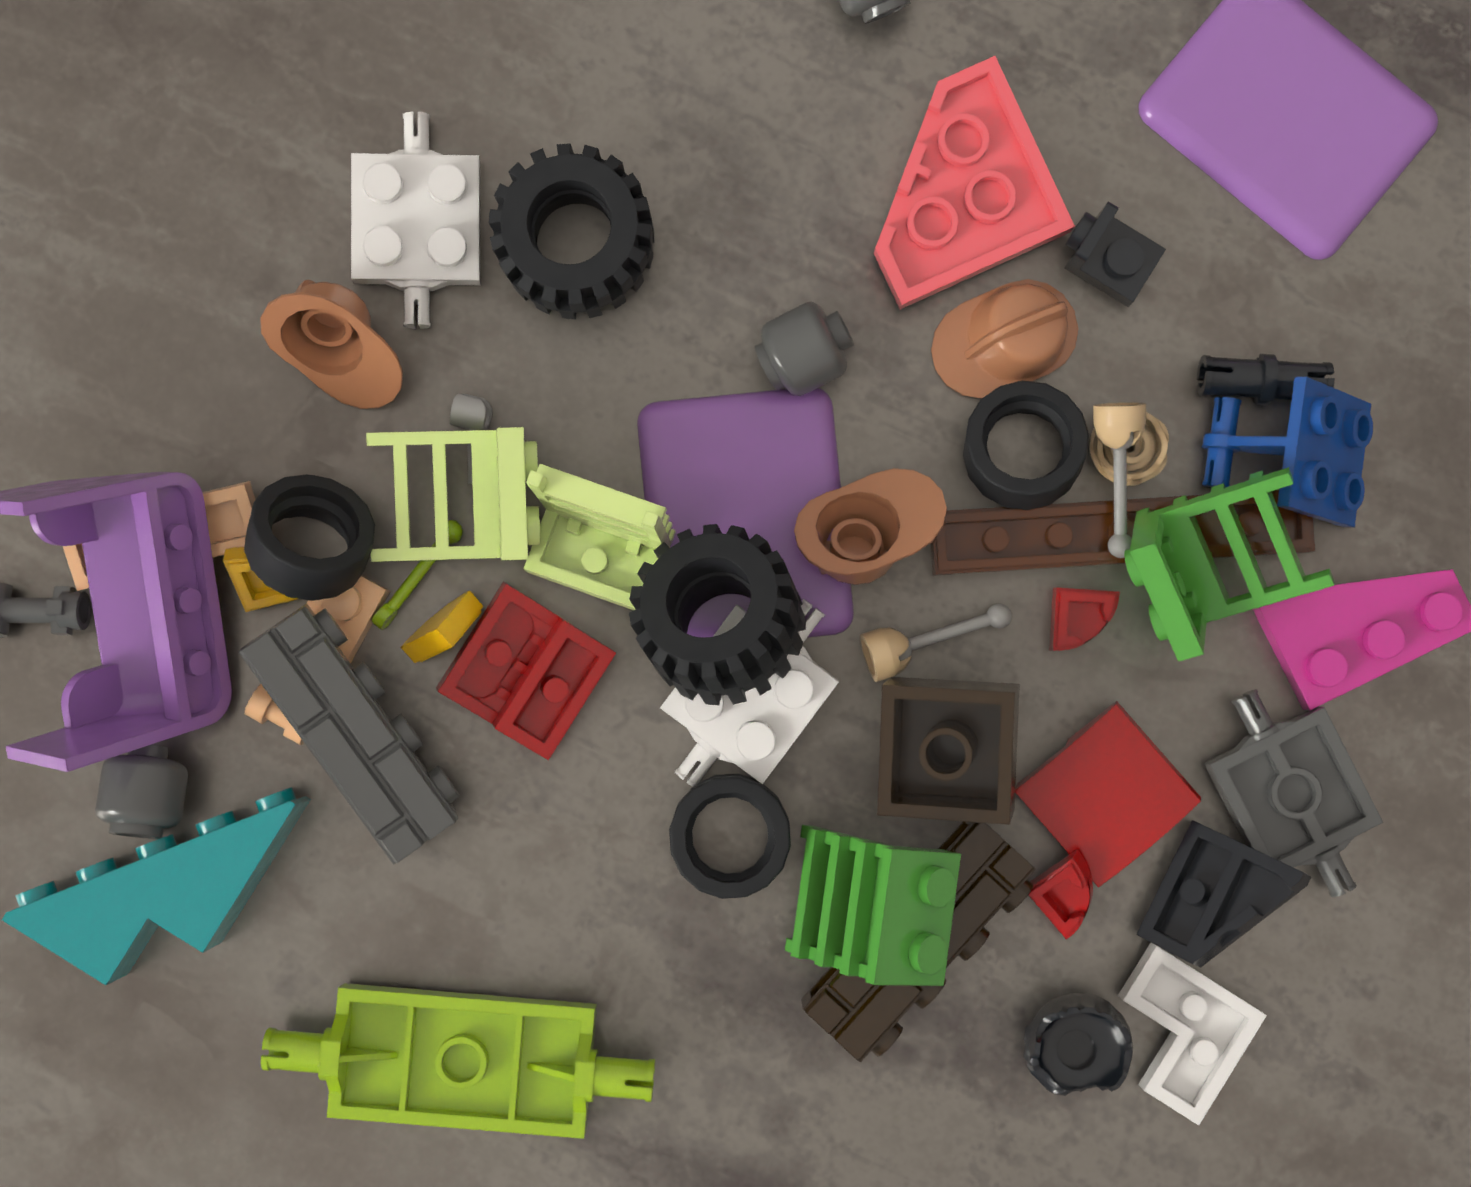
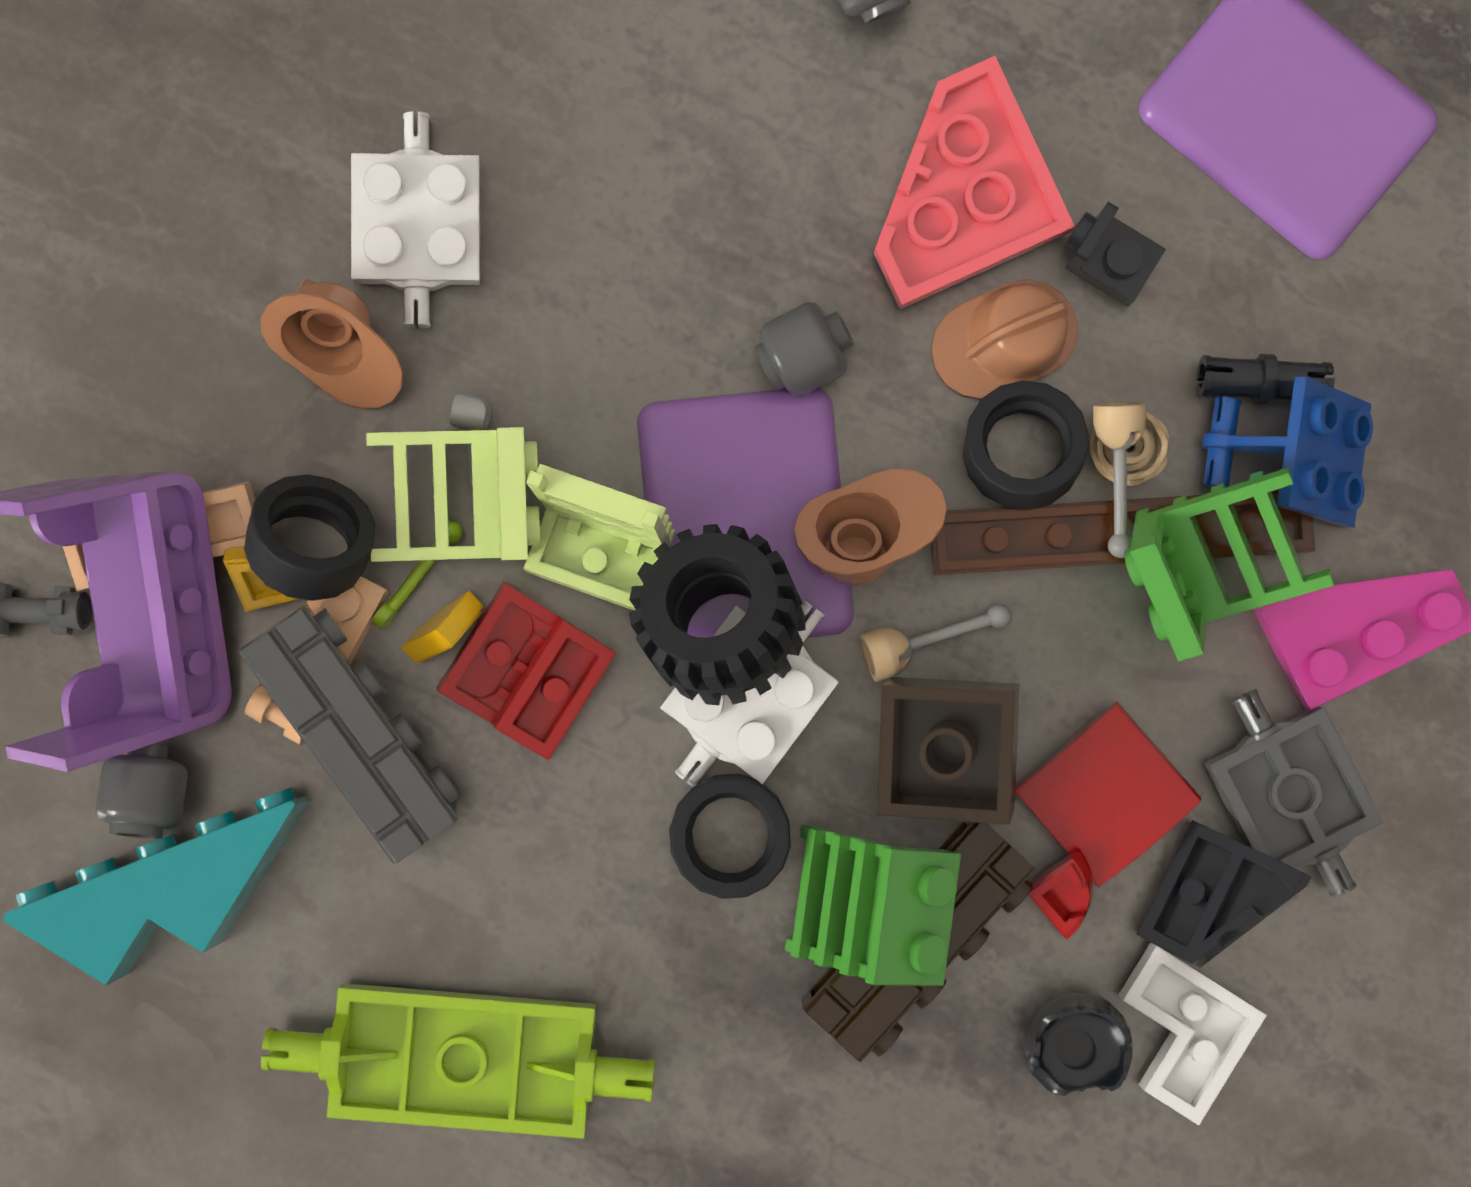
black tyre [489,143,655,319] -> none
red tile [1049,587,1120,651] -> none

